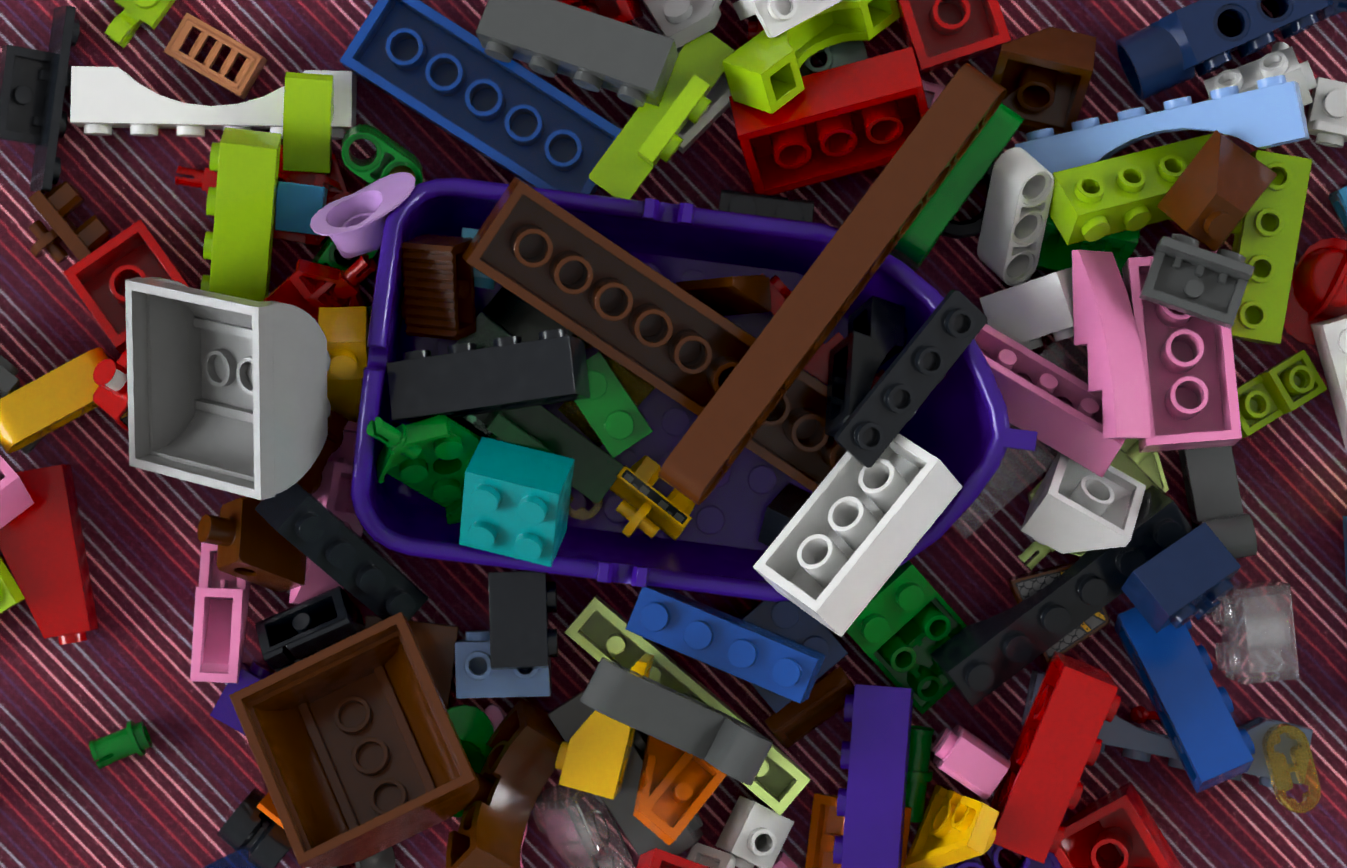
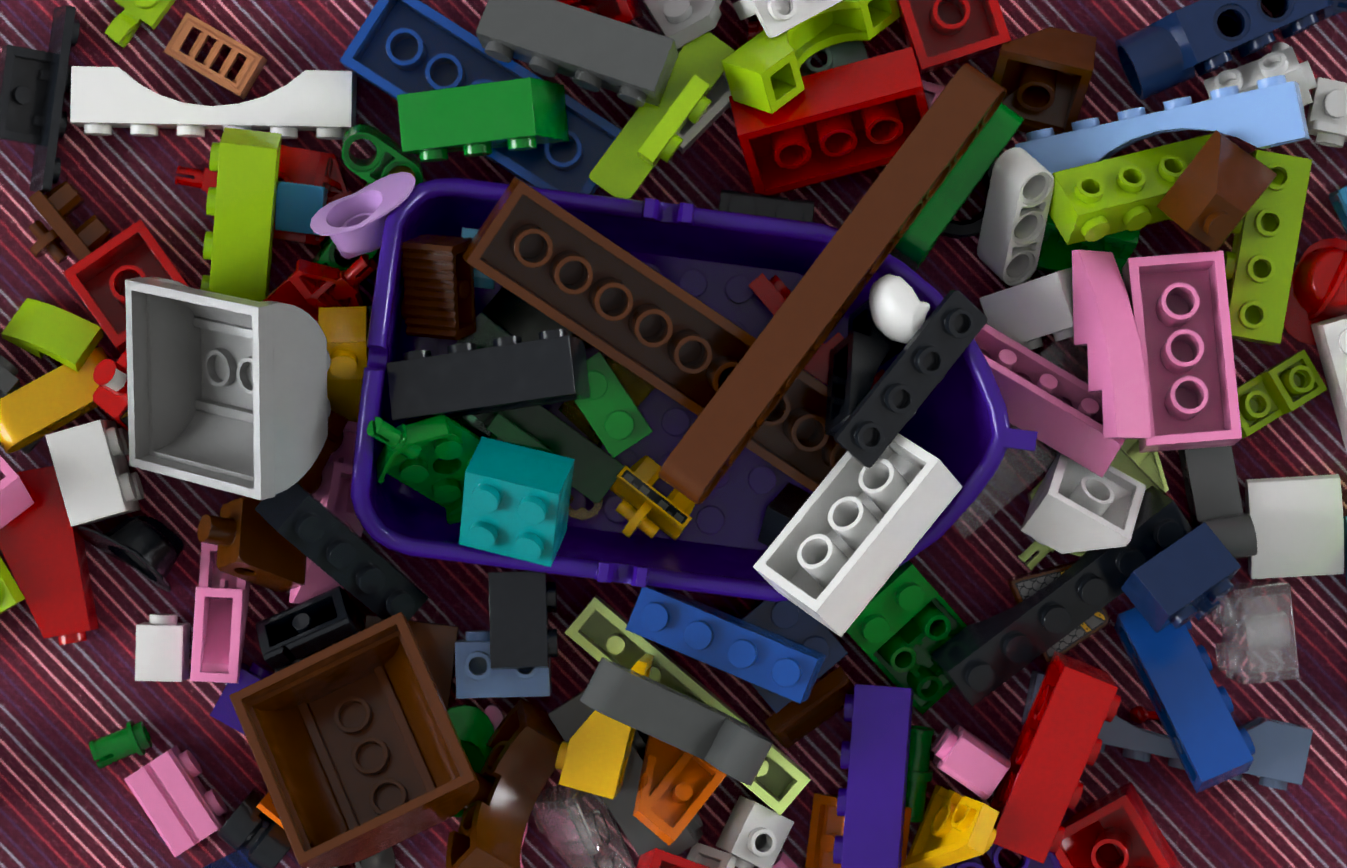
lime slope [283,72,334,174] -> none
reddish brown slope [676,275,771,316] -> none
dark grey bracket [1139,234,1255,329] -> none
clear yellow beam [1262,723,1321,813] -> none
none -> lime slope [1,298,104,372]
none -> white brick [45,420,144,527]
none -> black piece [76,515,184,592]
none -> bright pink brick [124,745,228,857]
none -> white brick [135,614,190,682]
none -> green wedge [397,77,569,162]
none -> white hair [869,274,930,344]
none -> white slope [1245,474,1344,579]

